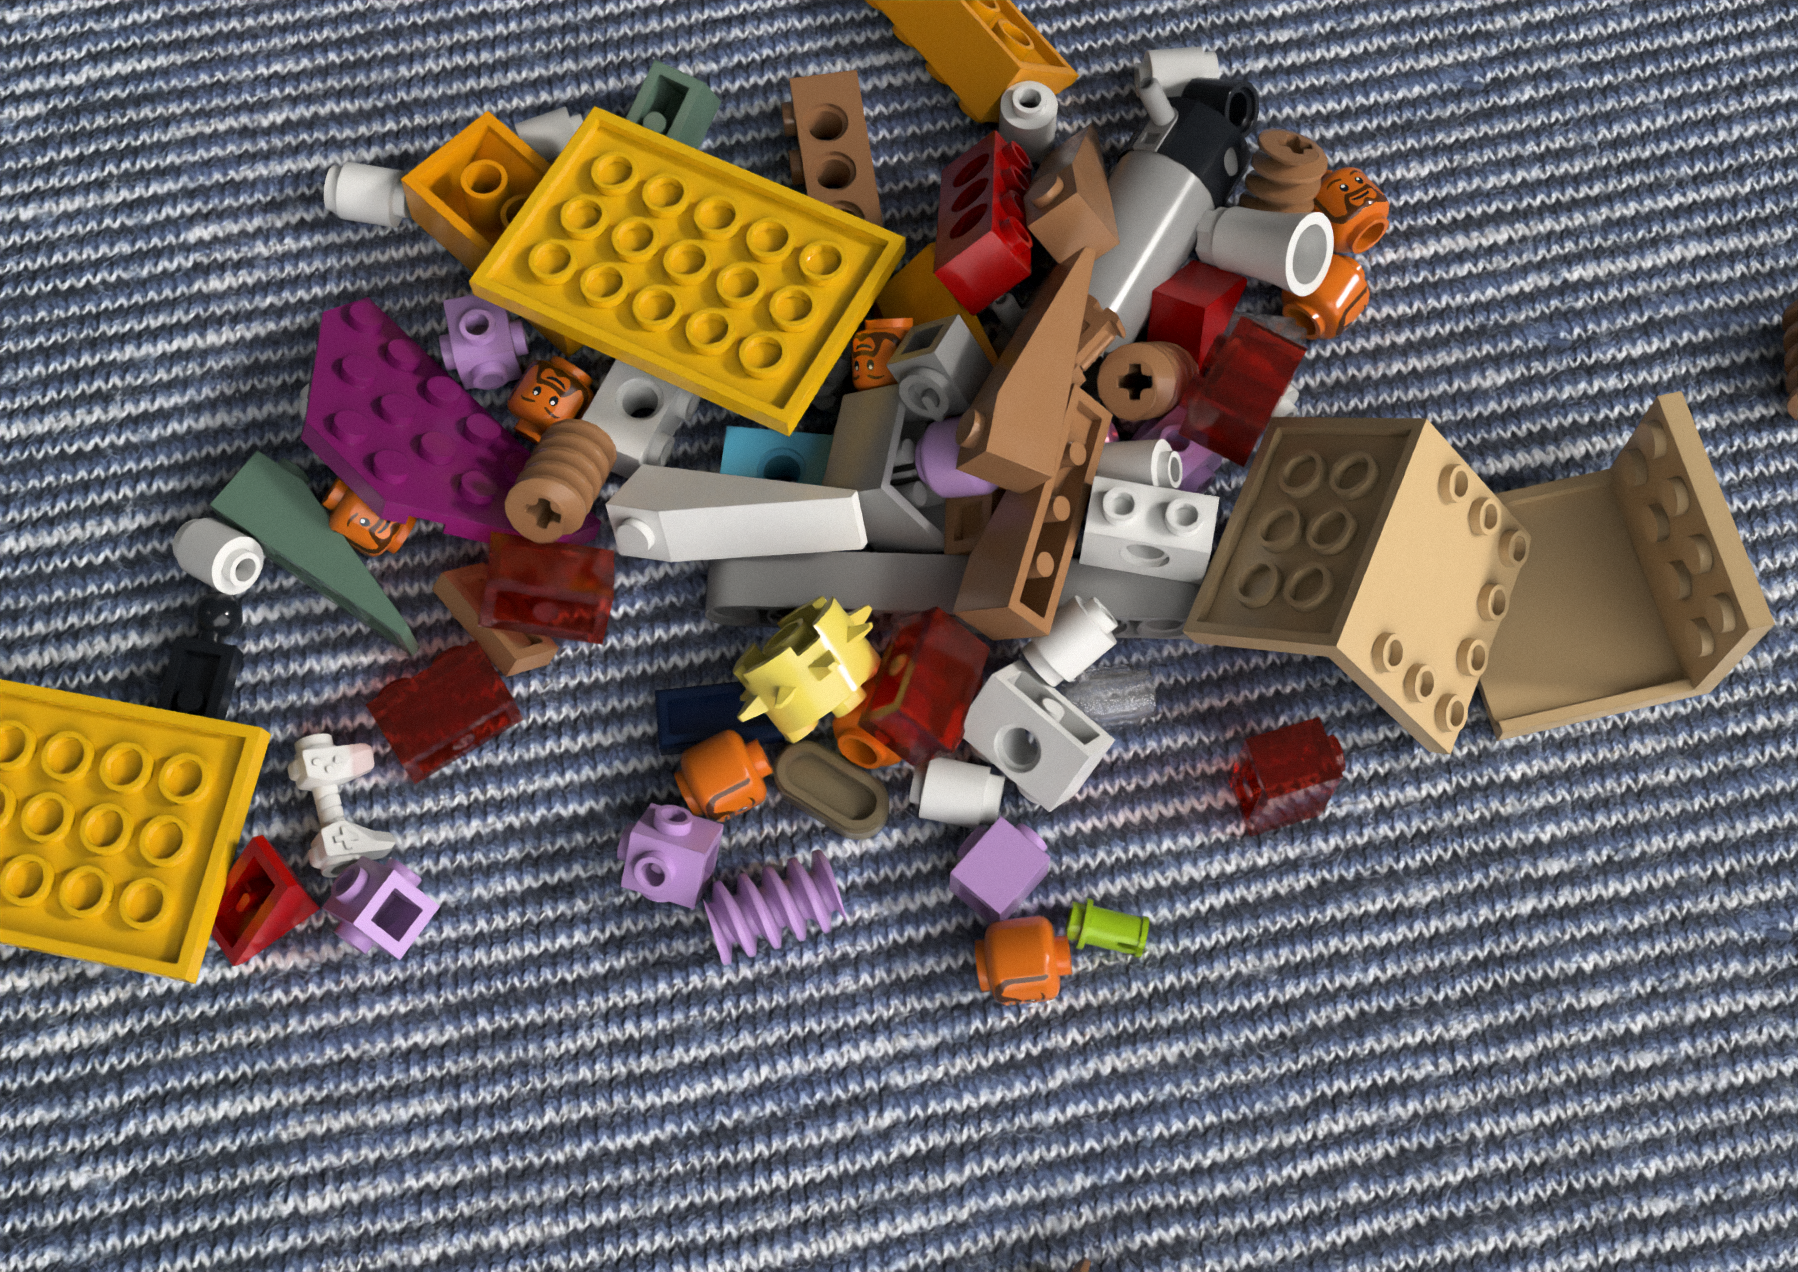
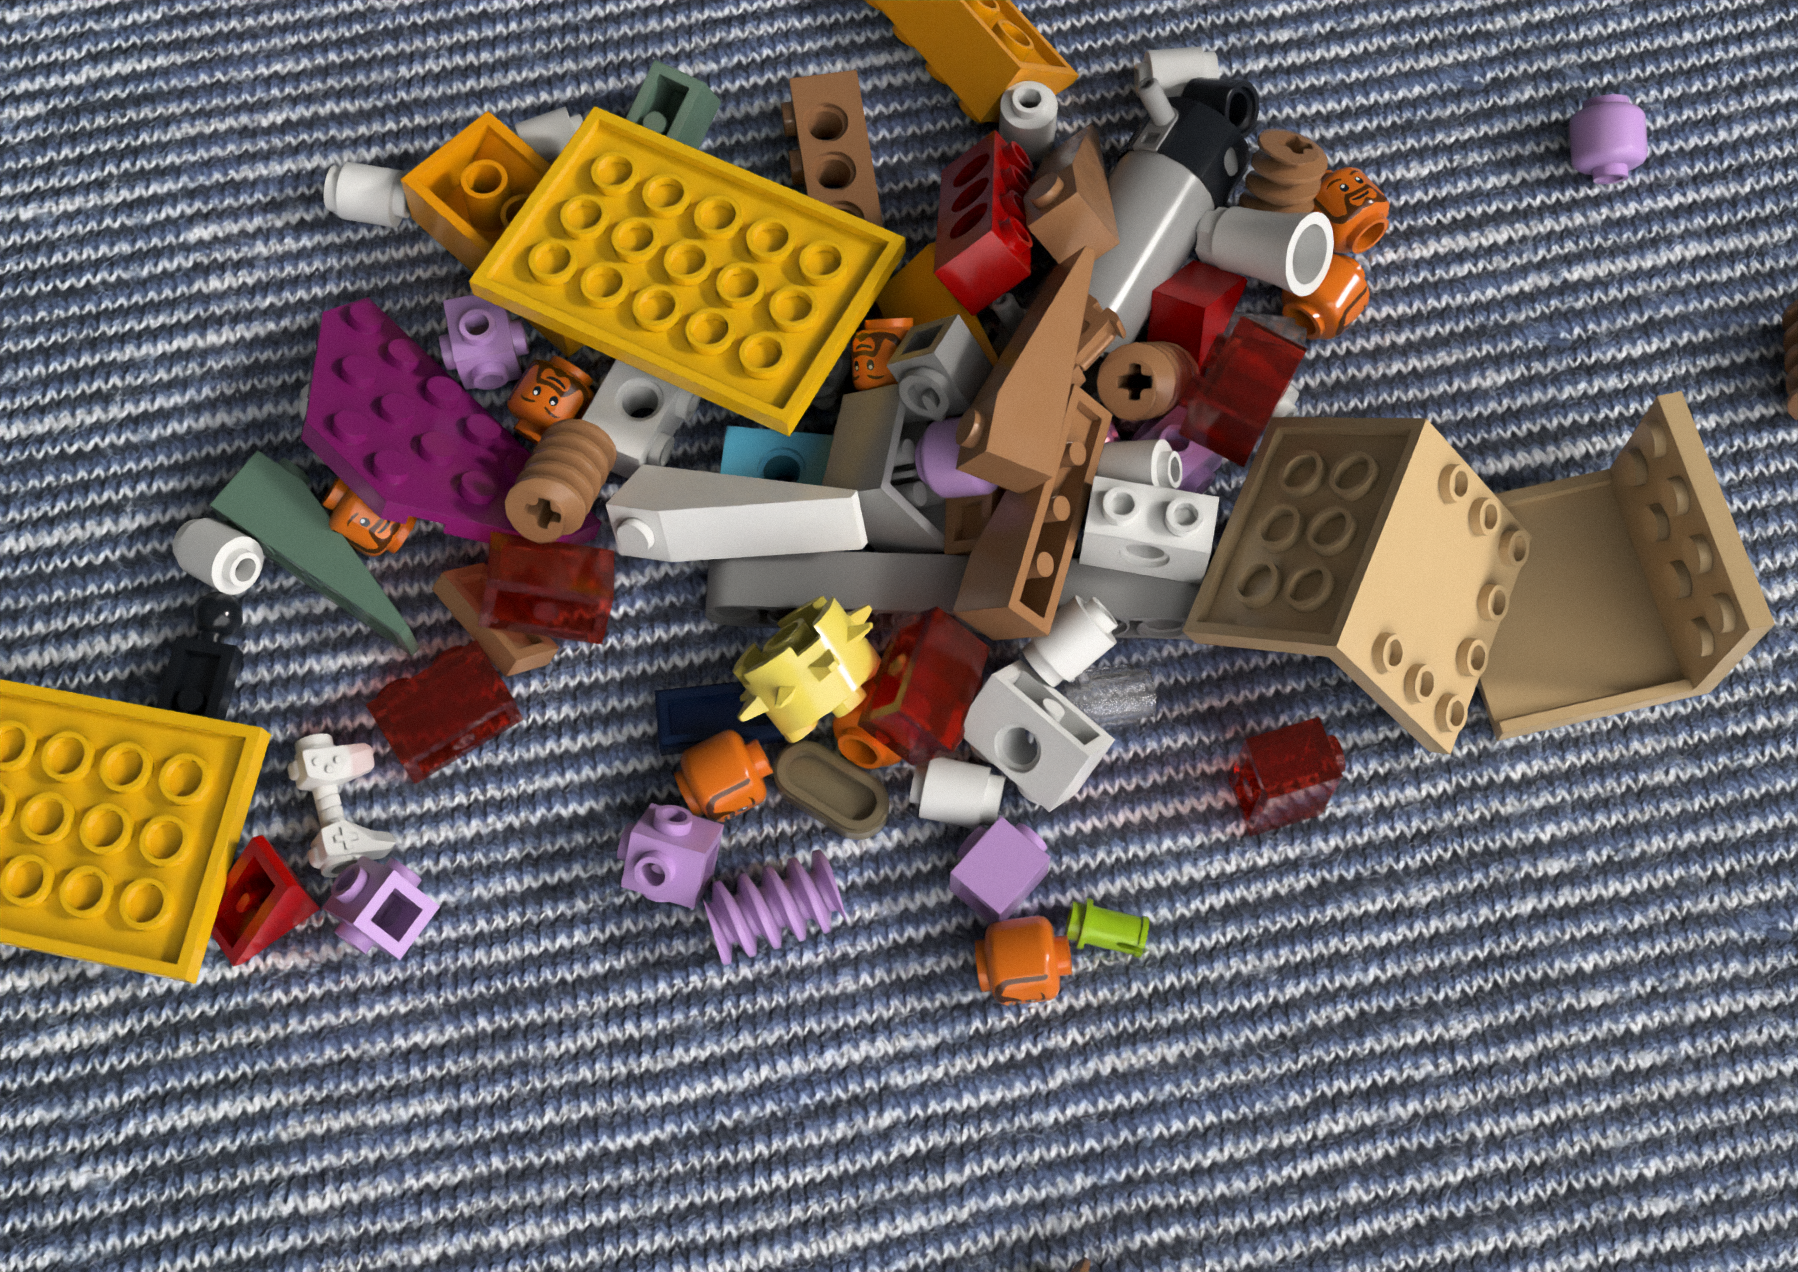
none -> lavender head [1569,94,1648,184]

